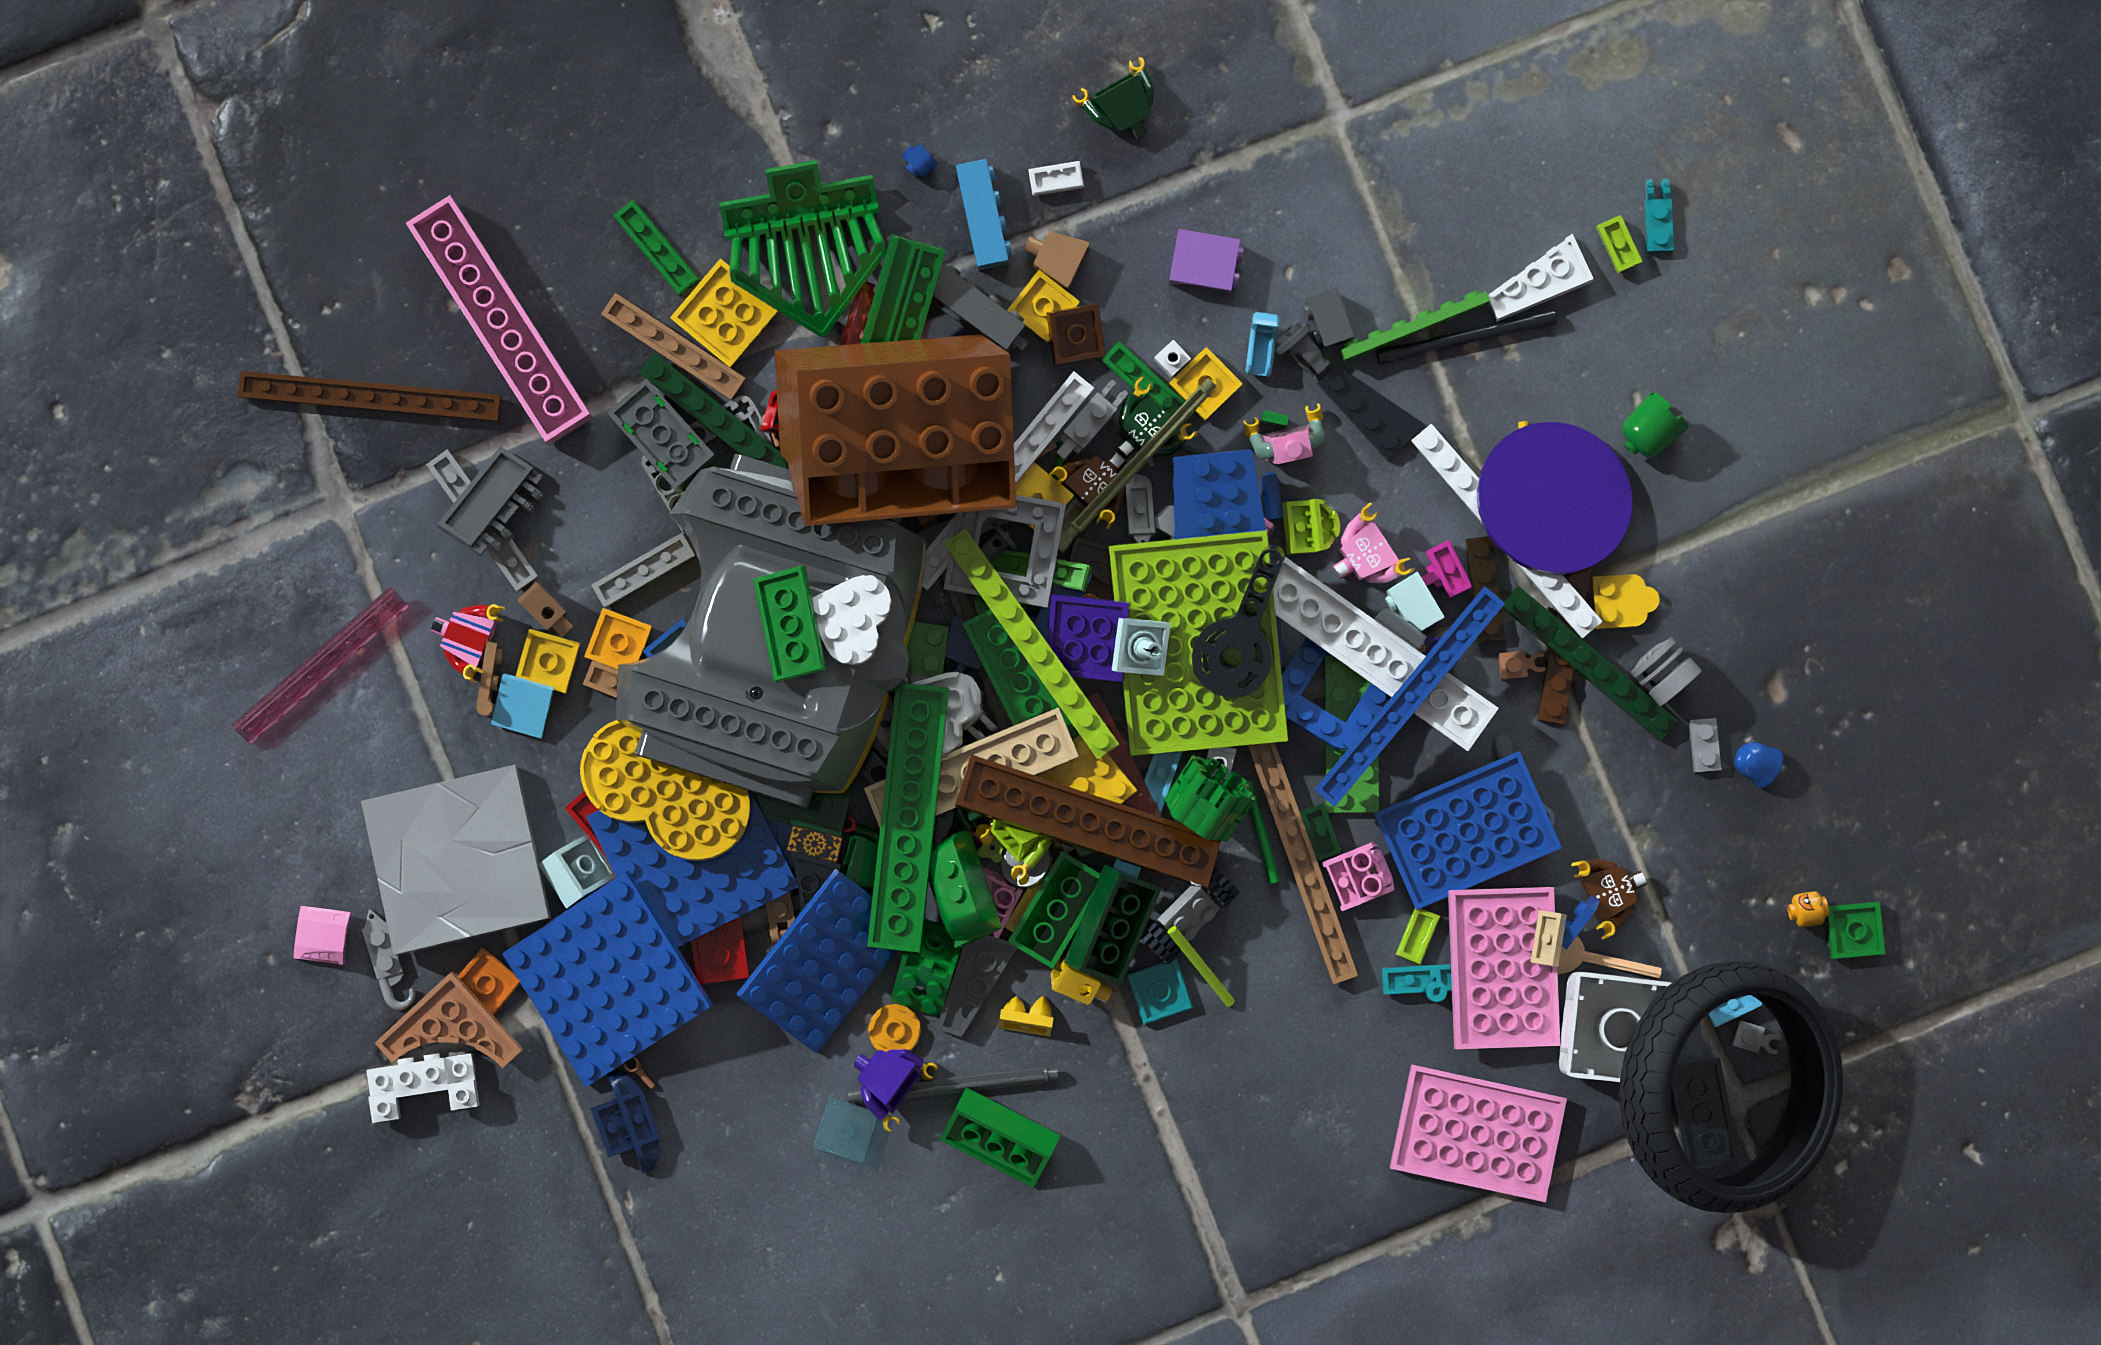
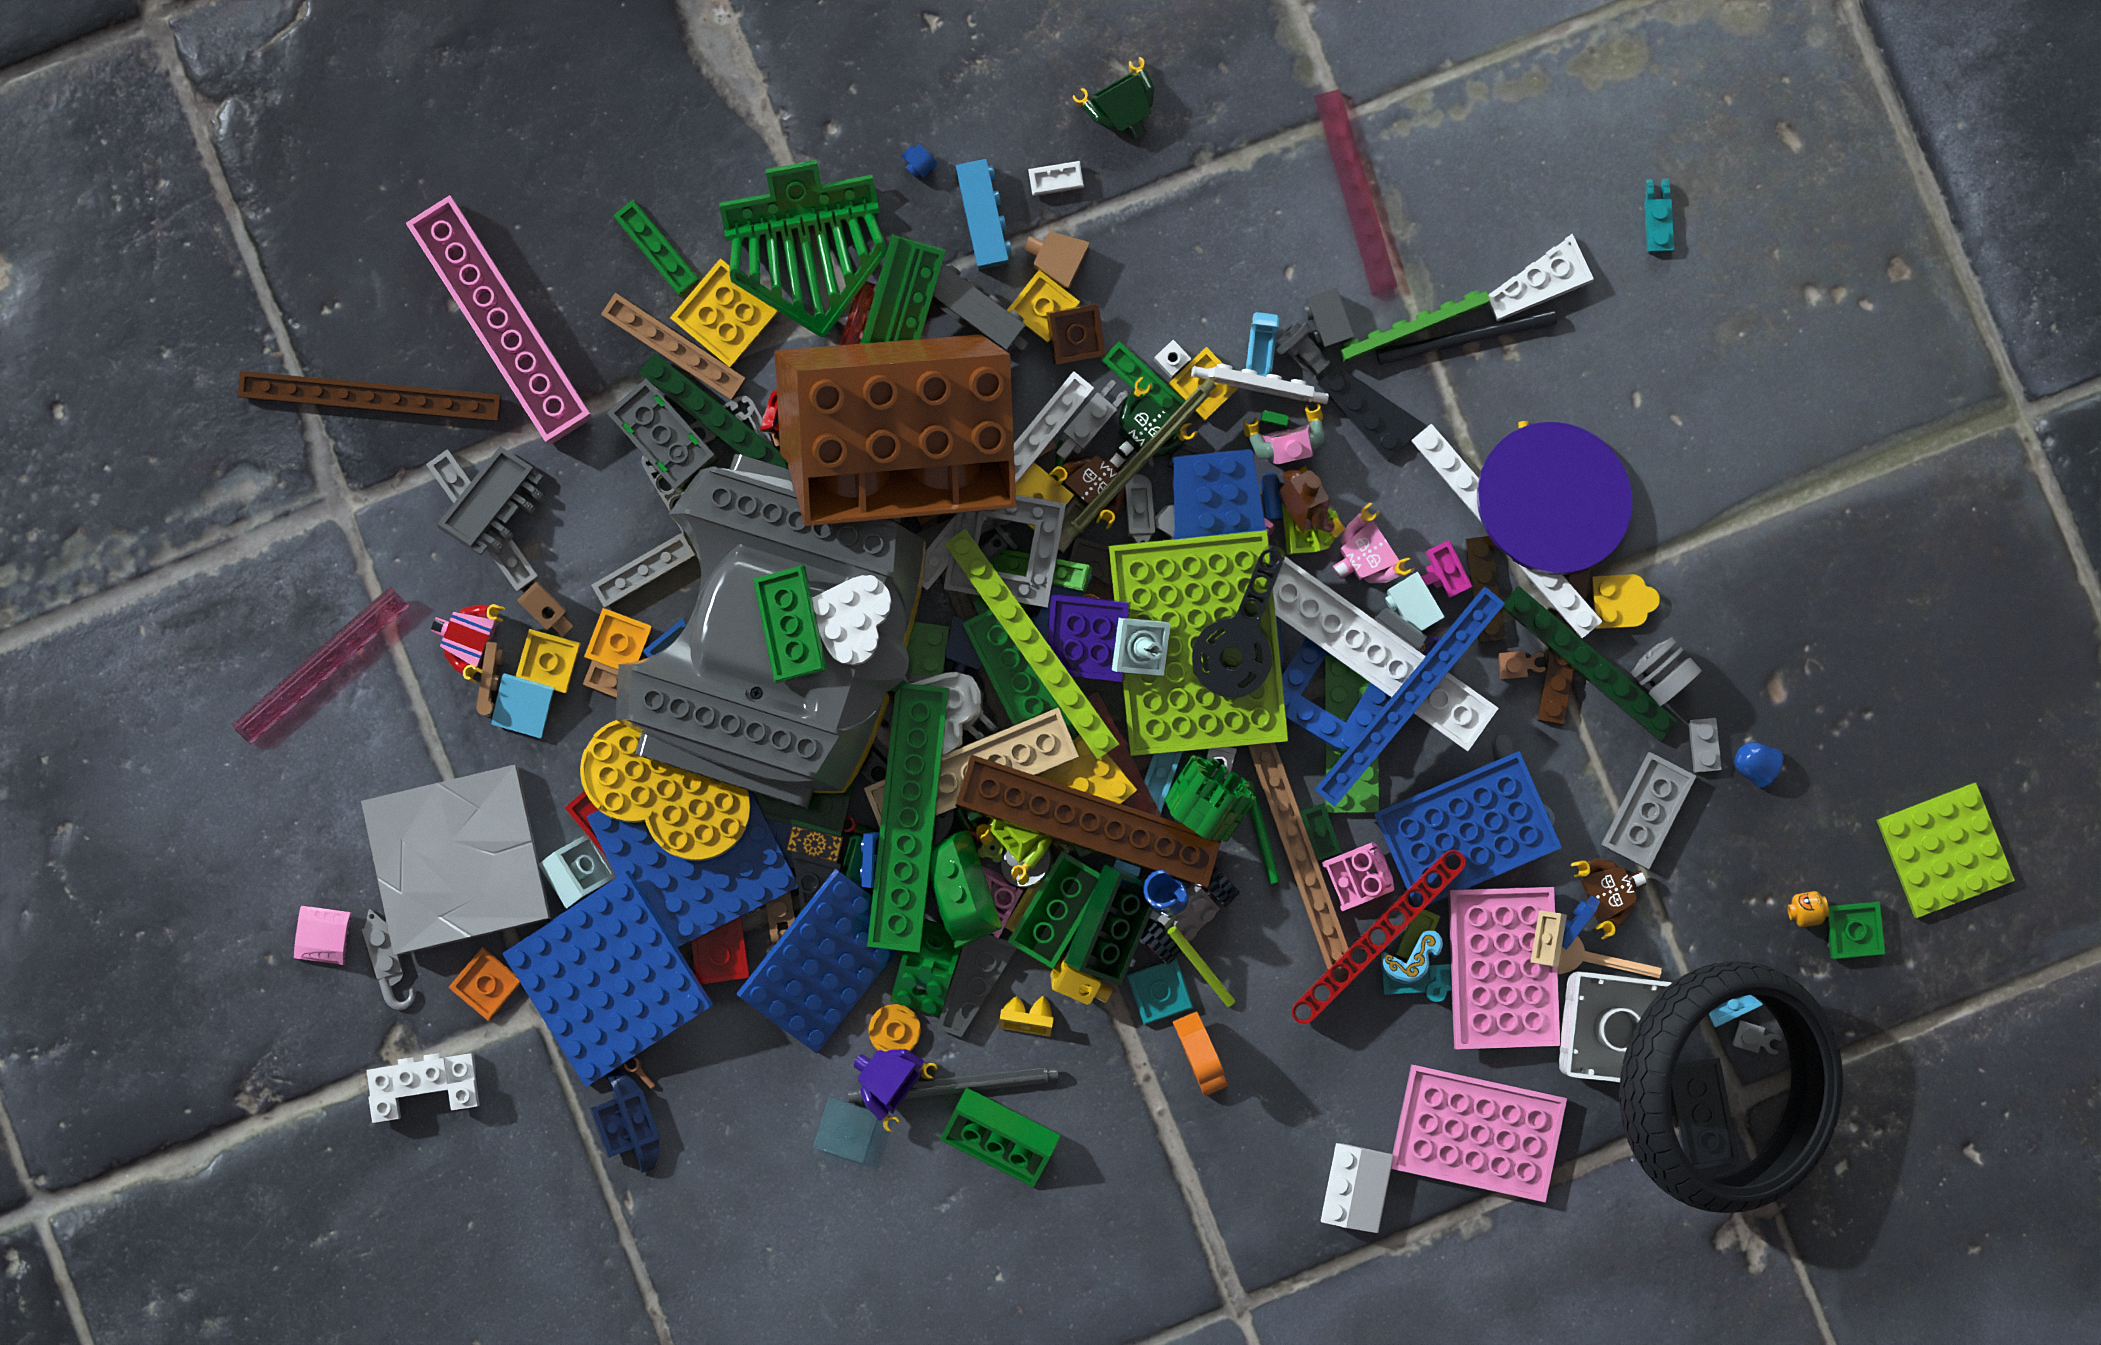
nougat plate [375,971,524,1068] -> none
medium lavender panel [1169,229,1244,294] -> none
lime plate [1596,215,1643,274] -> none
green cylinder [1621,392,1689,458] -> none
none -> blue plate [860,832,880,888]
none -> blue hair [1143,870,1189,916]
none -> orange connector [1173,1011,1228,1097]
none -> white plate [1191,364,1329,404]
none -> reddish brown torso [1277,465,1346,538]
none -> red beam [1291,850,1465,1024]
none -> clear pink plate [1314,89,1398,295]
none -> white slope [1321,1143,1394,1233]
none -> medium azure animal [1380,931,1443,984]
none -> light grey plate [1601,752,1696,869]
none -> lime plate [1876,783,2015,918]

